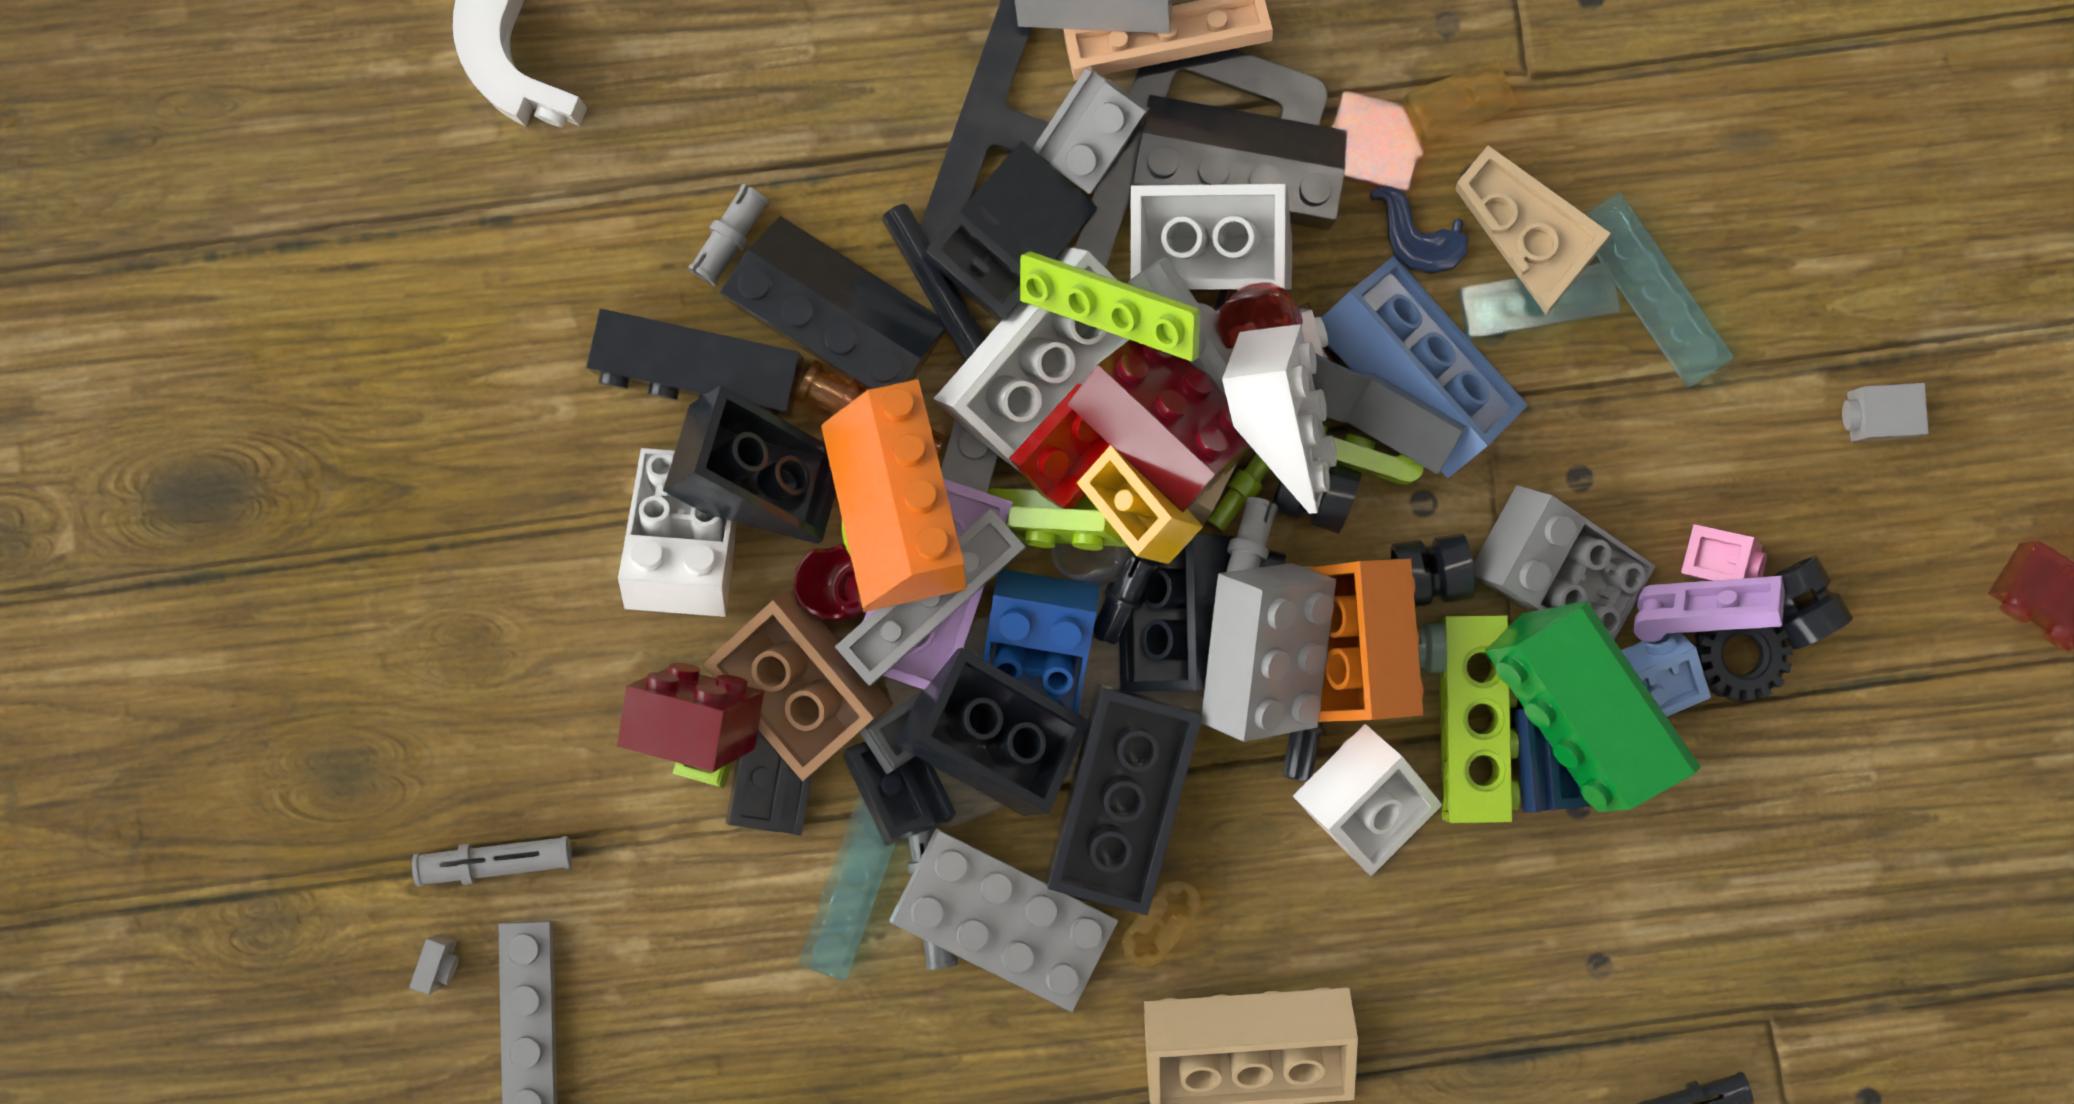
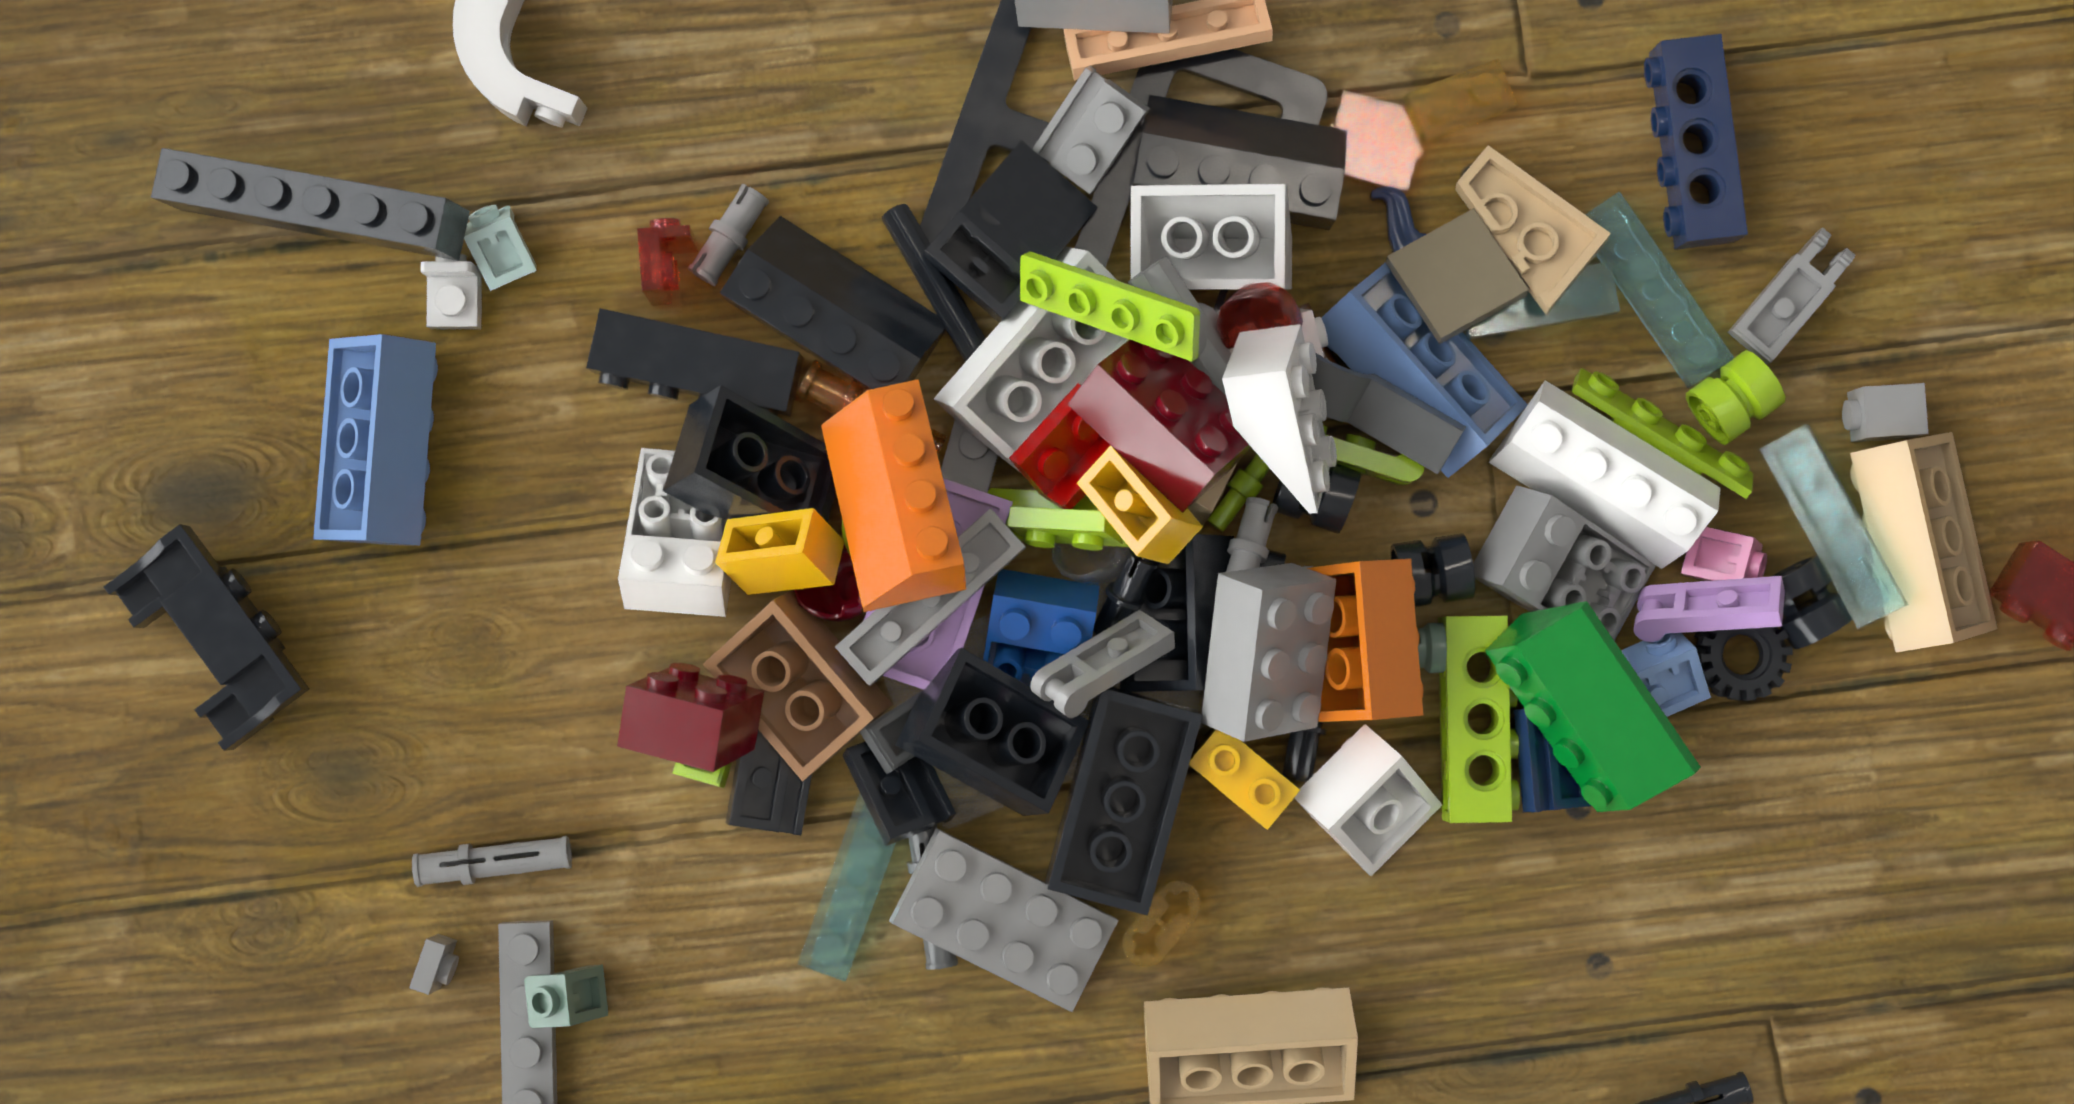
none -> black bracket [103,524,310,751]
none -> brick [151,148,470,261]
none -> medium blue slope [313,334,438,546]
none -> white bracket [421,254,482,329]
none -> light aqua bracket [464,204,537,291]
none -> sand green bracket [524,964,608,1028]
none -> clear red bracket [637,218,698,306]
none -> yellow brick [715,508,844,595]
none -> light grey plate [1030,610,1175,718]
none -> yellow brick [1189,728,1300,830]
none -> dark tan tile [1386,208,1529,344]
none -> white slope [1489,380,1720,569]
none -> lime bracket [1571,368,1753,499]
none -> dark blue brick [1644,34,1748,250]
none -> lime wheel [1686,350,1786,445]
none -> light grey hinge [1727,228,1856,365]
none -> clear light blue plate [1760,424,1909,629]
none -> tan slope [1850,432,1998,652]

